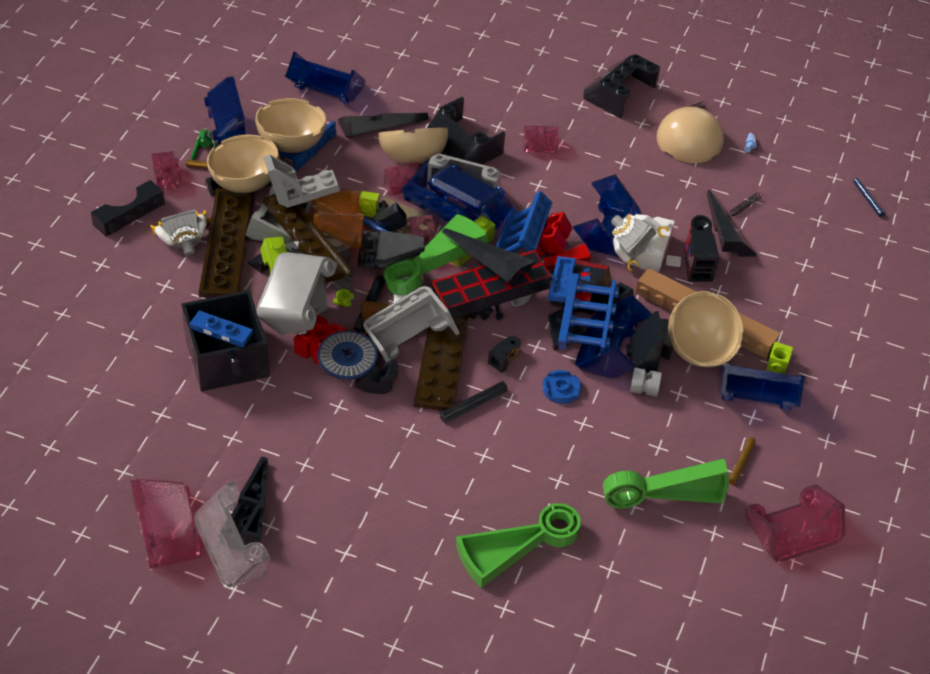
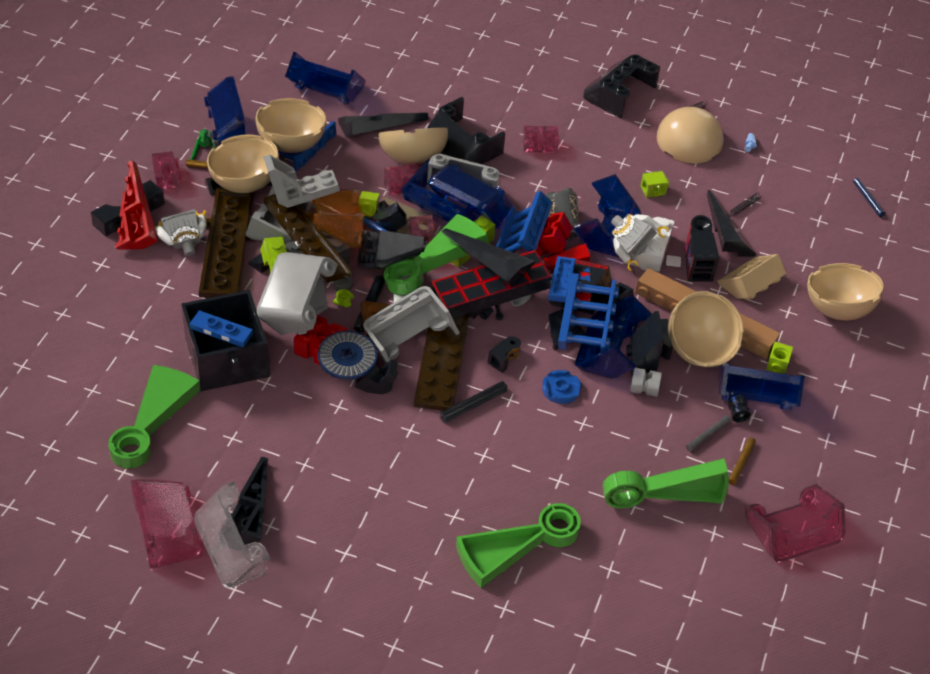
none -> bright green piece [108,365,200,469]
none -> red wedge [115,160,158,250]
none -> dark grey cone [546,188,579,240]
none -> lime brick [641,171,669,198]
none -> flat silver bar [686,415,731,452]
none -> tan slope [718,254,786,300]
none -> black wheel [727,395,751,423]
none -> tan piece [807,263,884,321]

